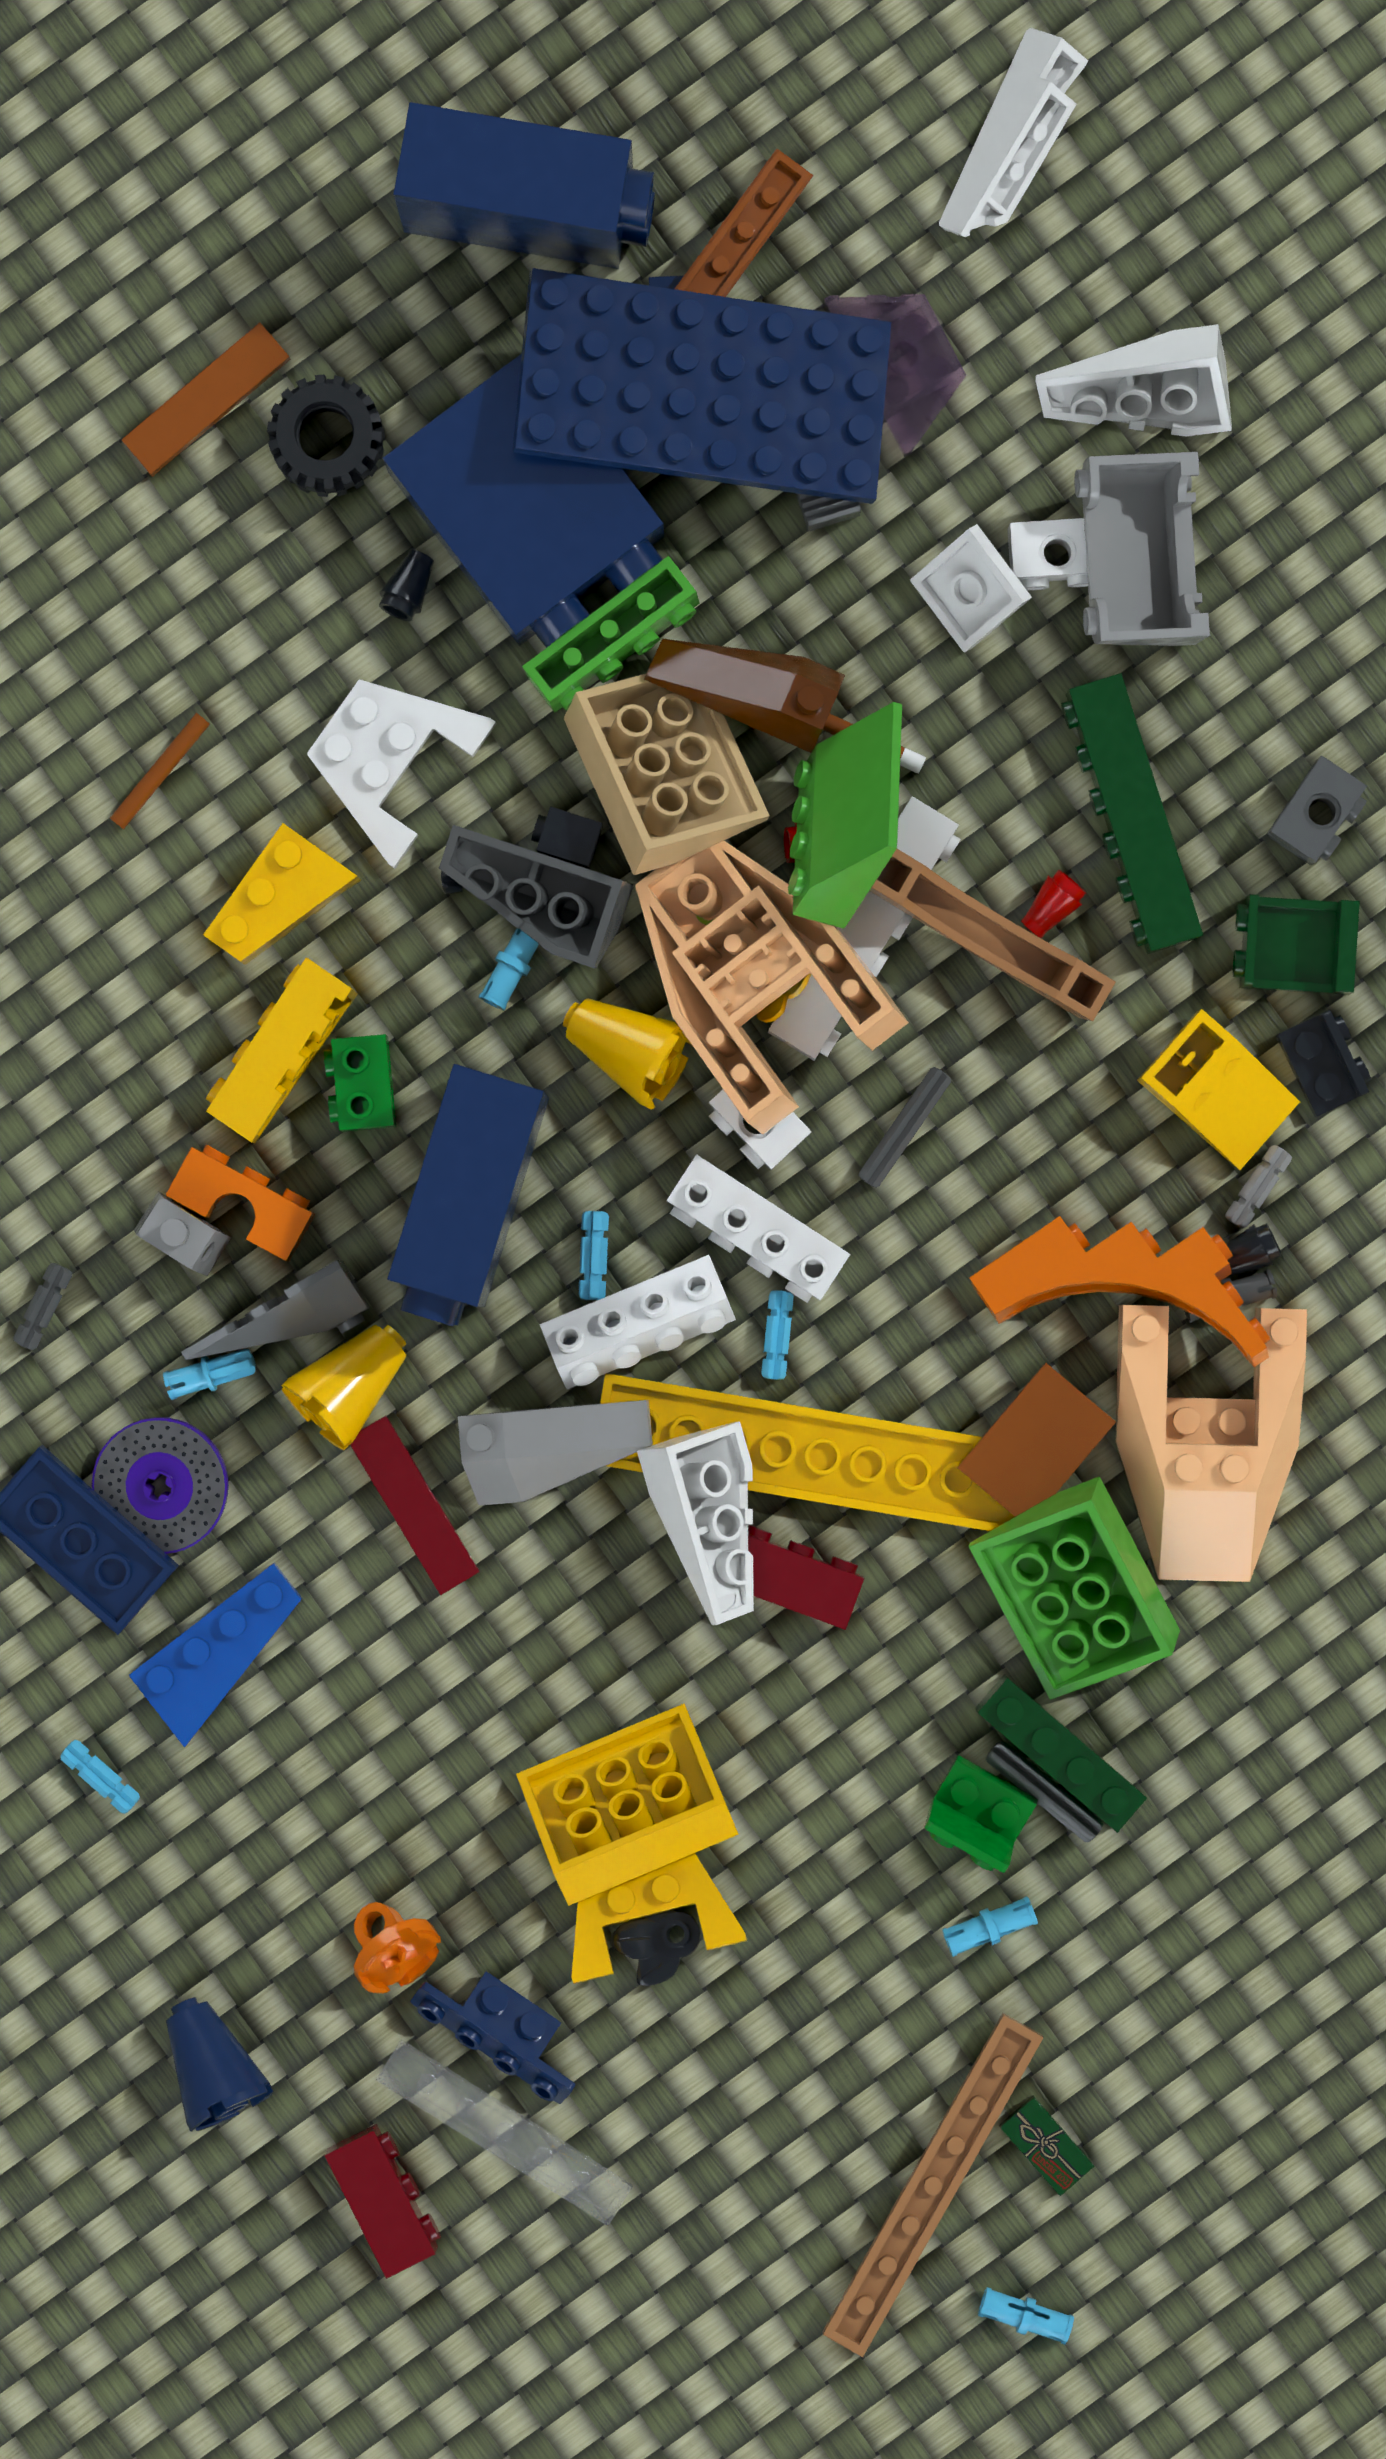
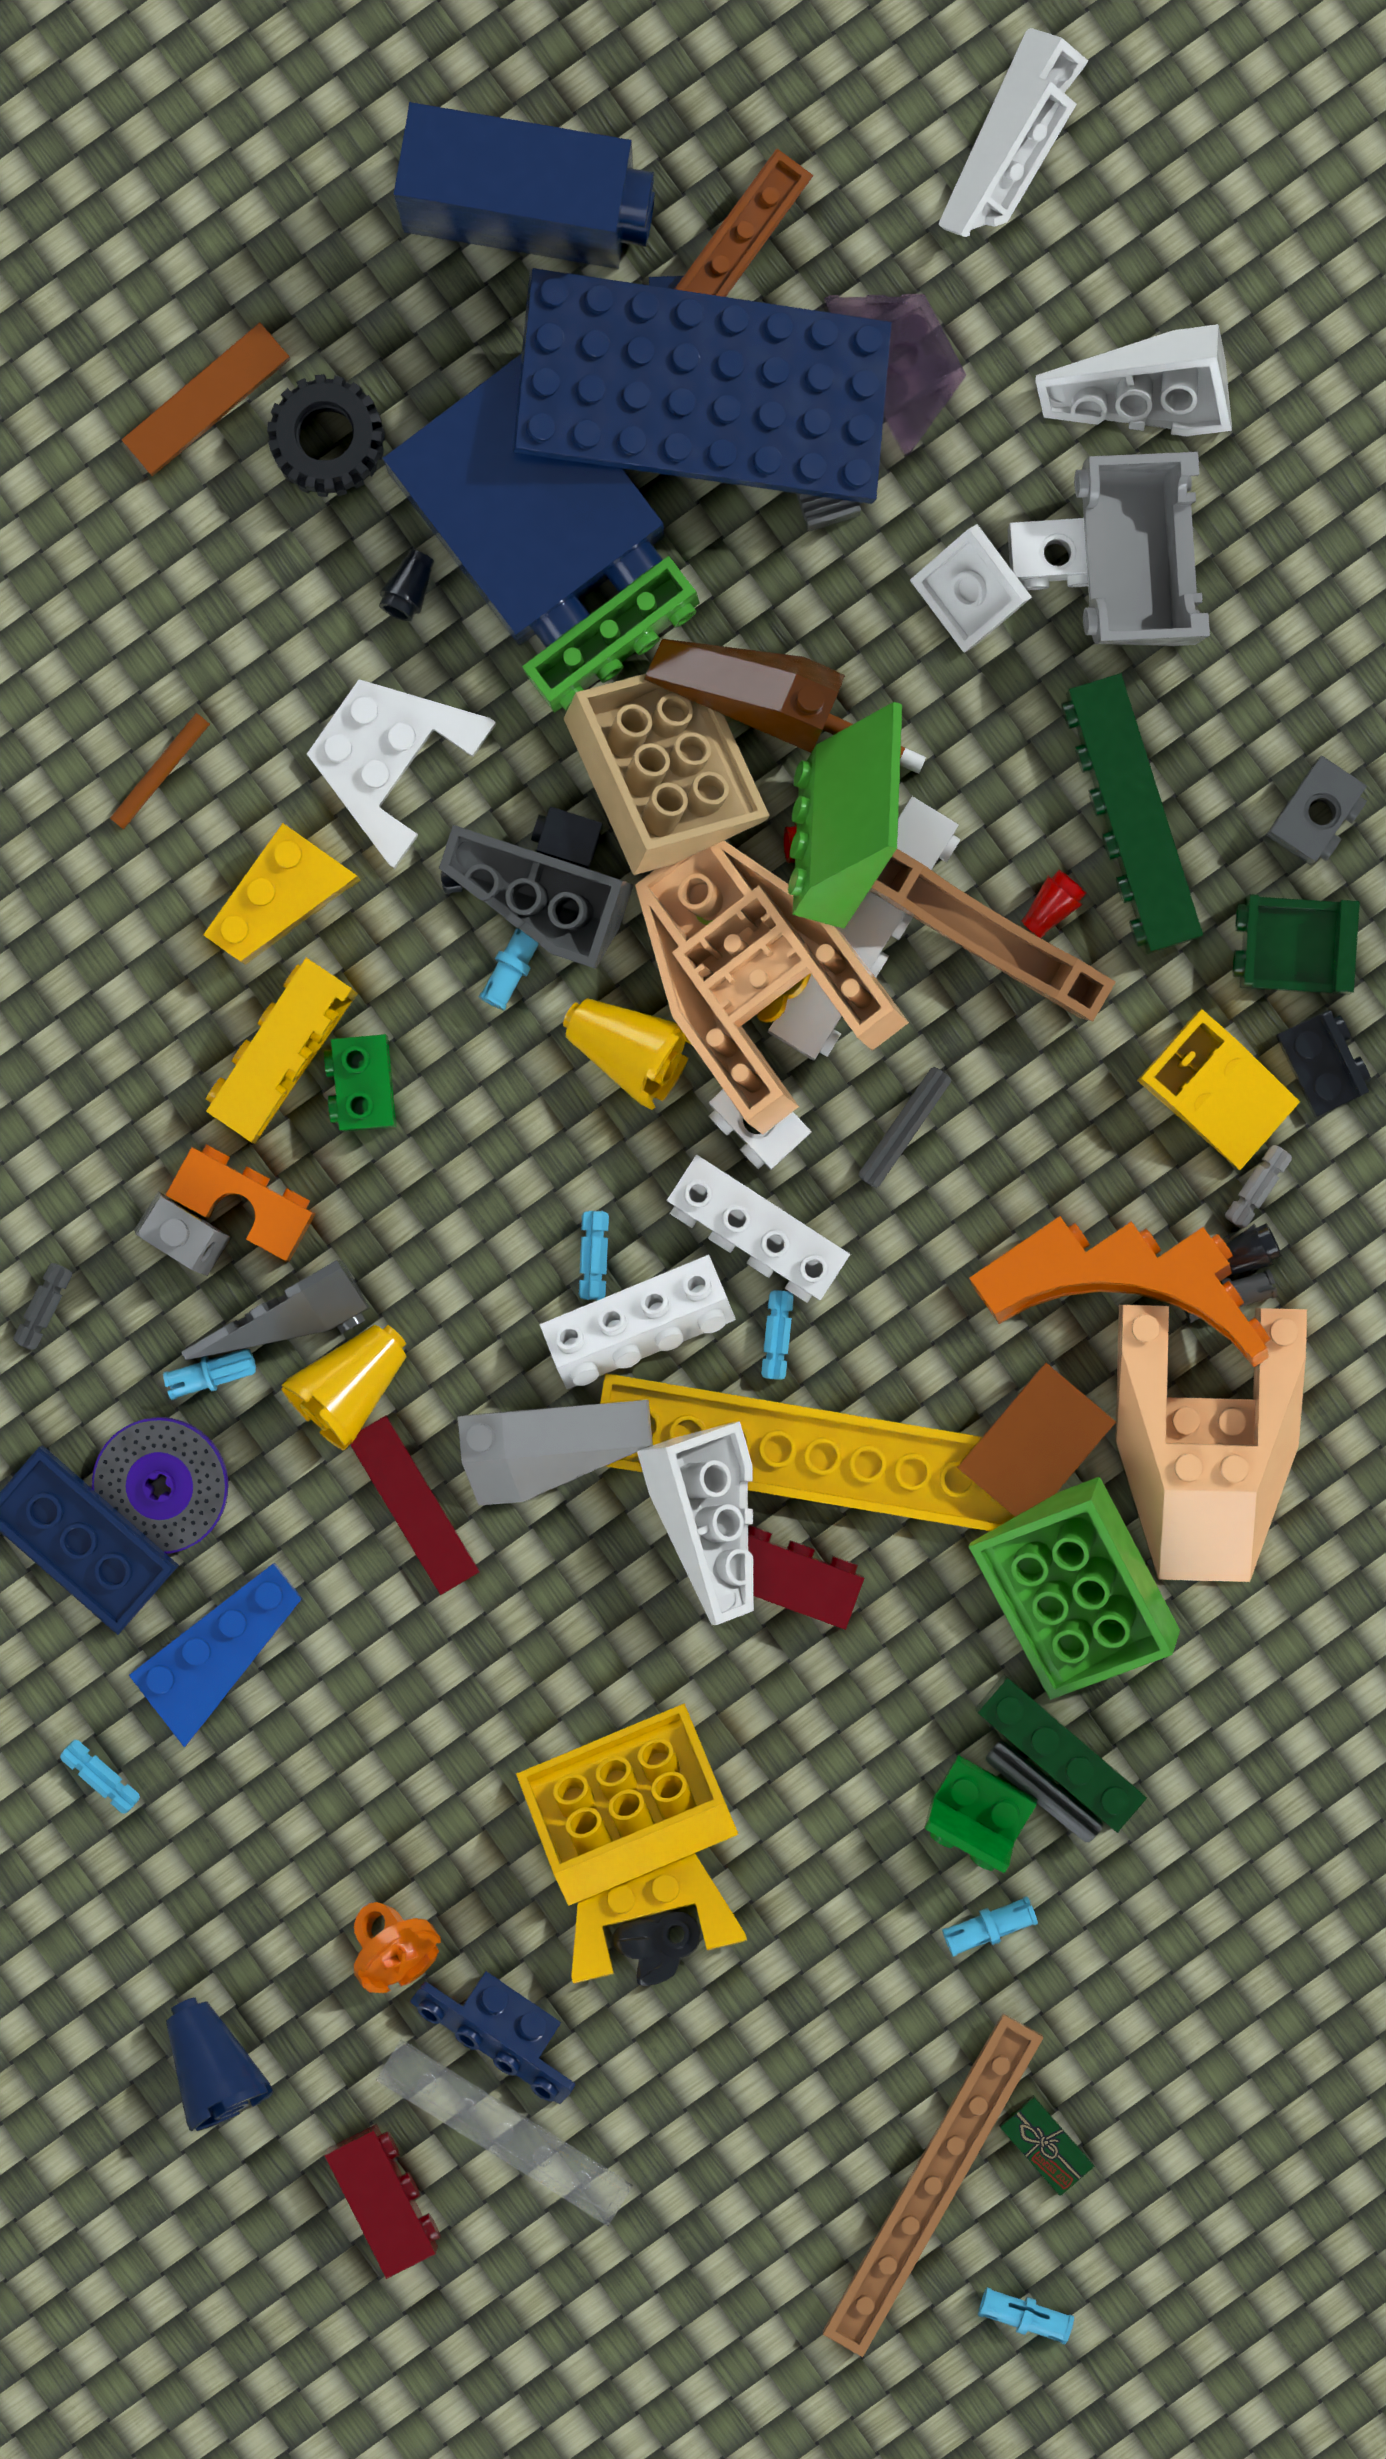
dark blue brick [387,1064,549,1326] -> none

